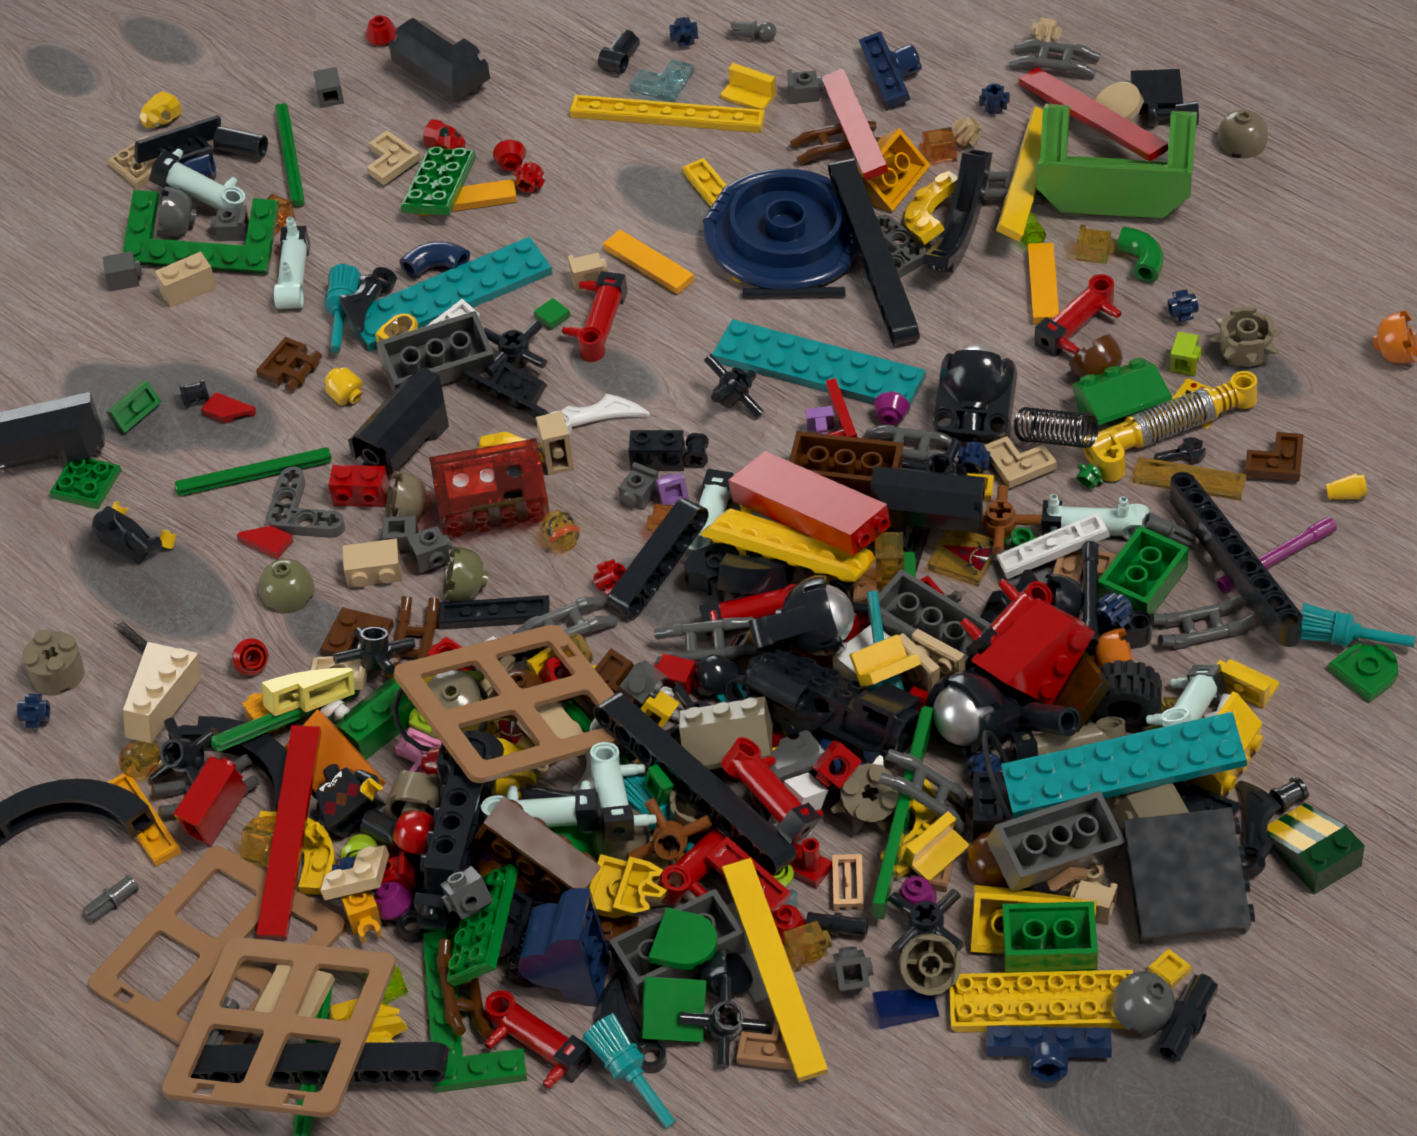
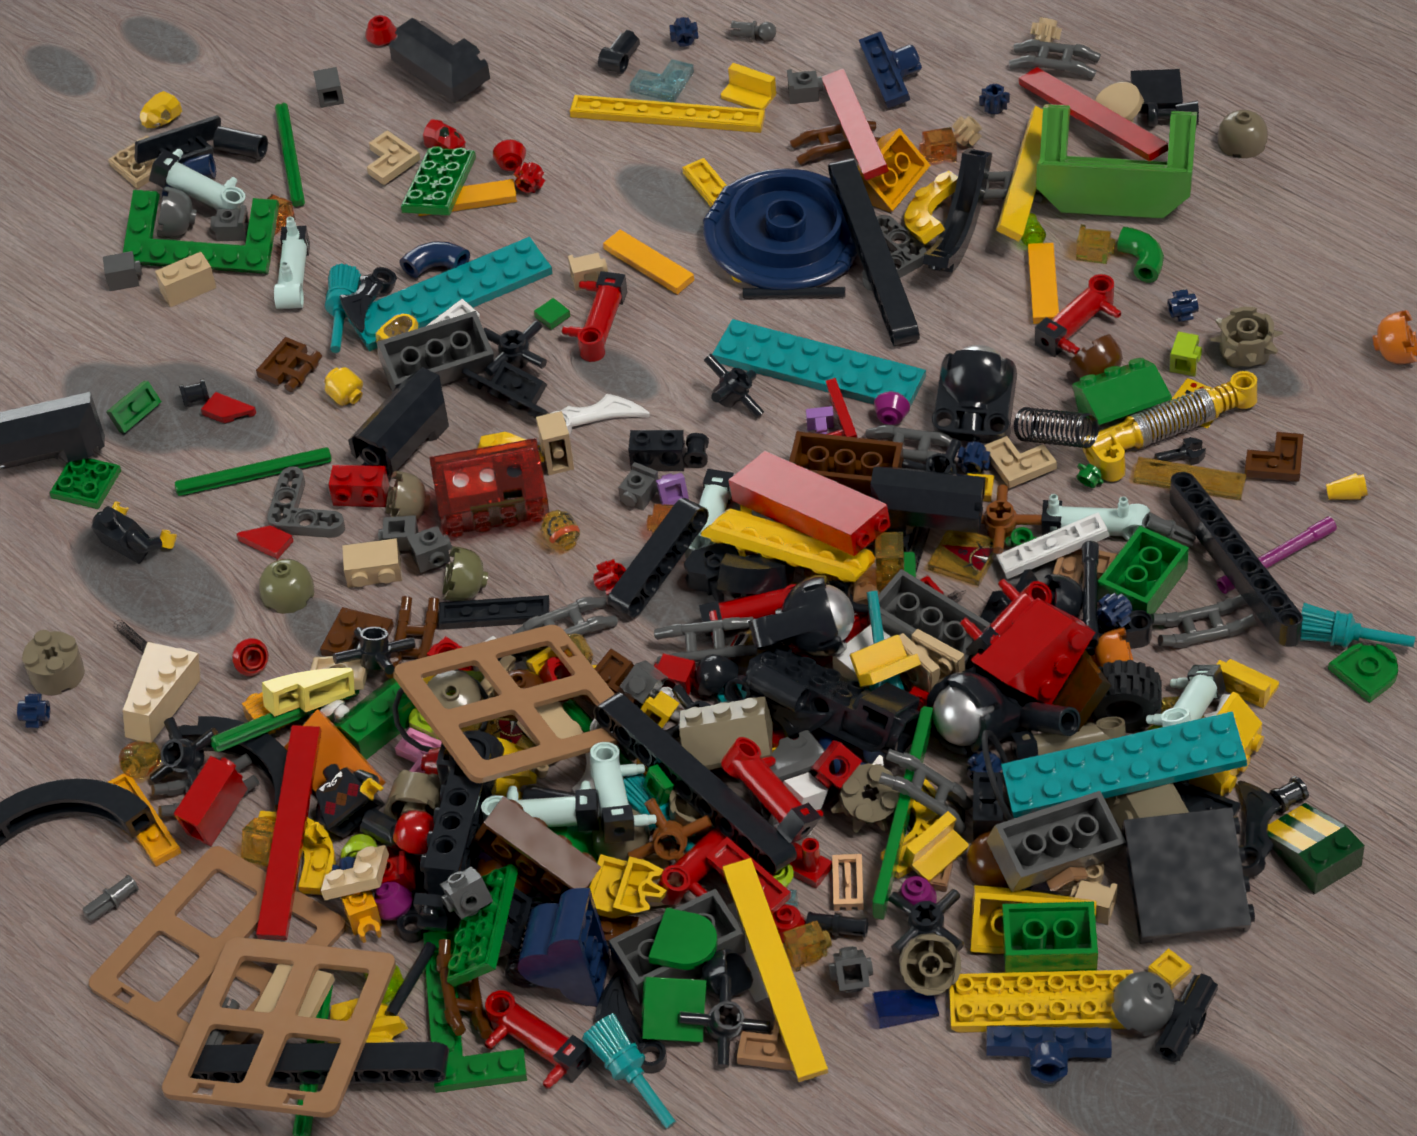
none -> black bar [385,942,437,1016]

